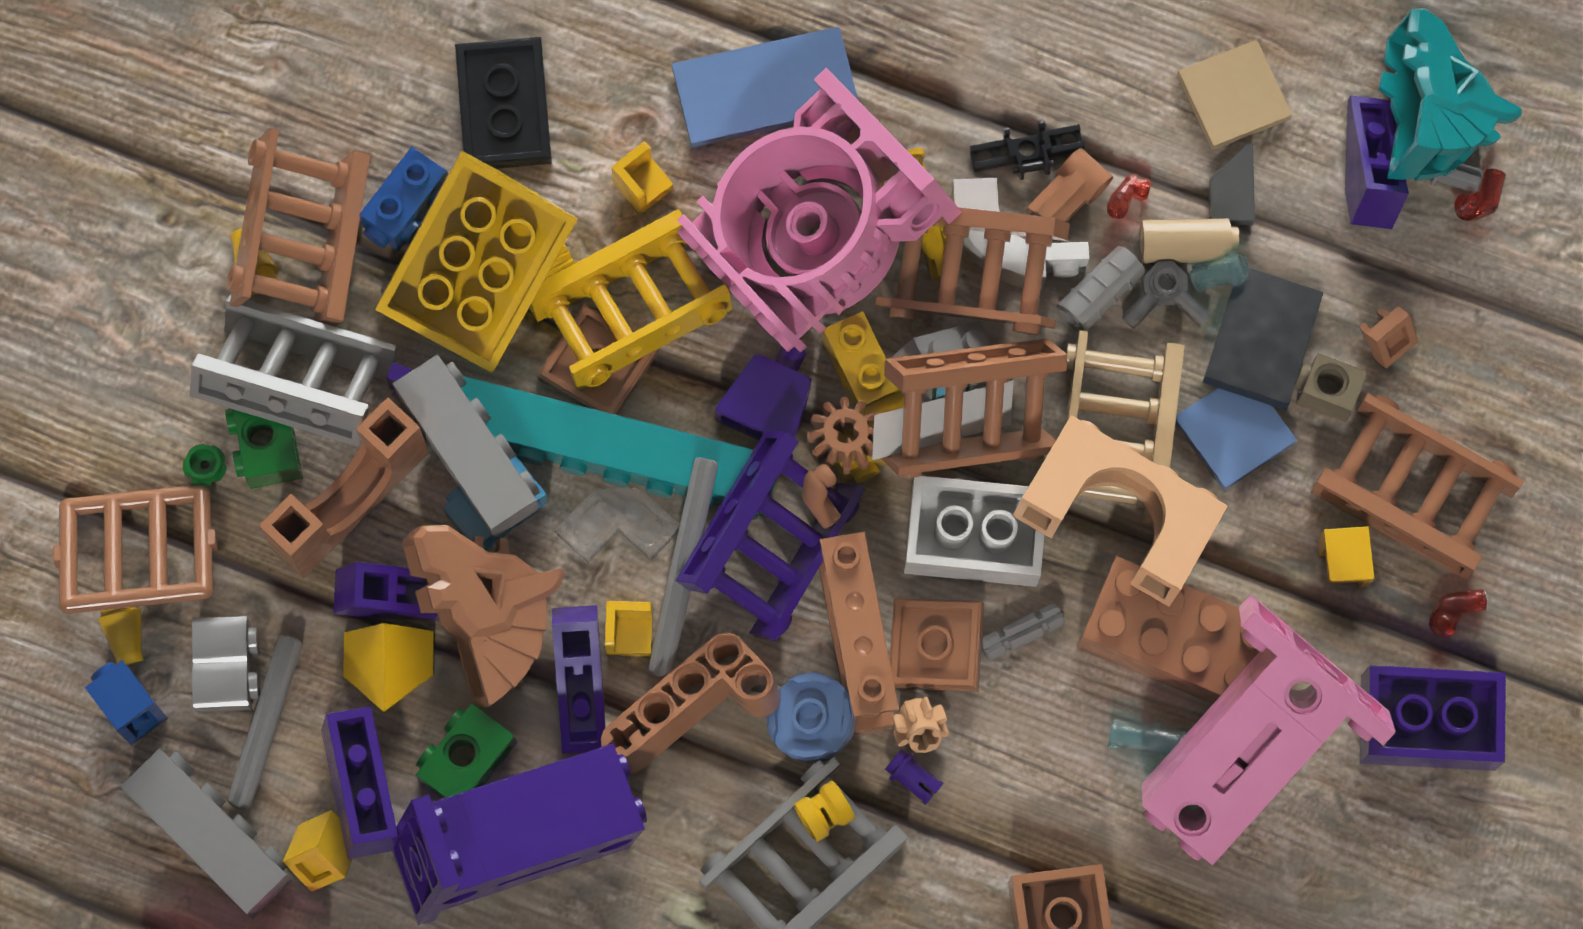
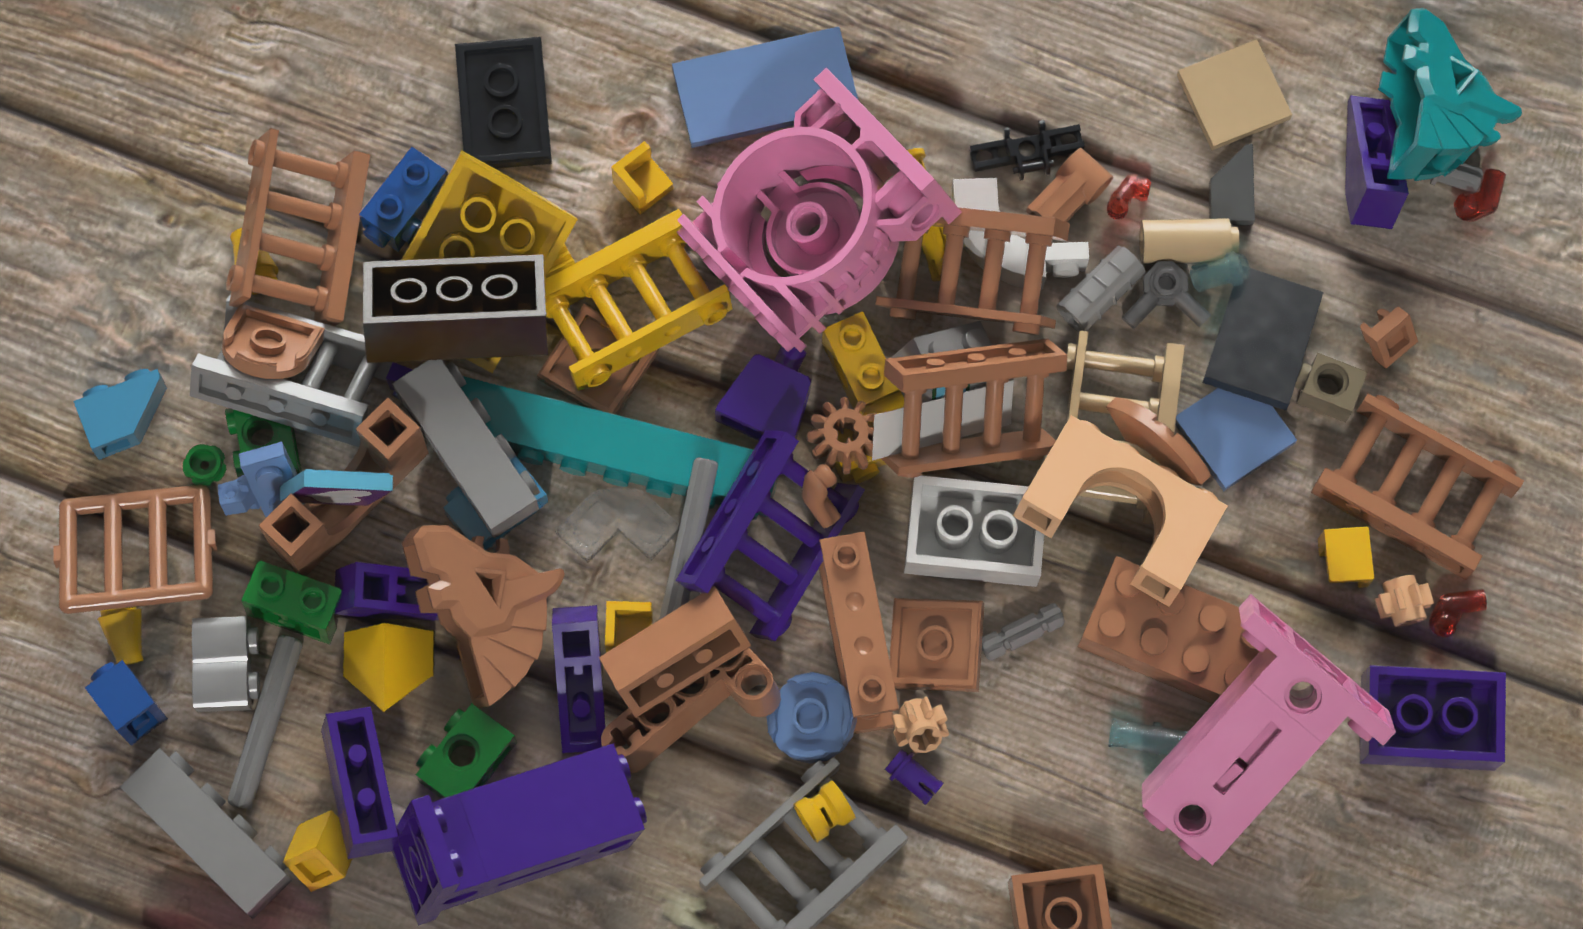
none -> dark azure slope [73,369,167,460]
none -> medium blue hinge [218,442,305,517]
none -> nougat tile [222,304,325,379]
none -> green bracket [241,561,342,645]
none -> tile [280,469,393,506]
none -> dark brown brick [363,254,548,363]
none -> nougat brick [599,586,752,718]
none -> nougat tile [1106,397,1211,486]
none -> light nougat gear [1375,575,1434,628]

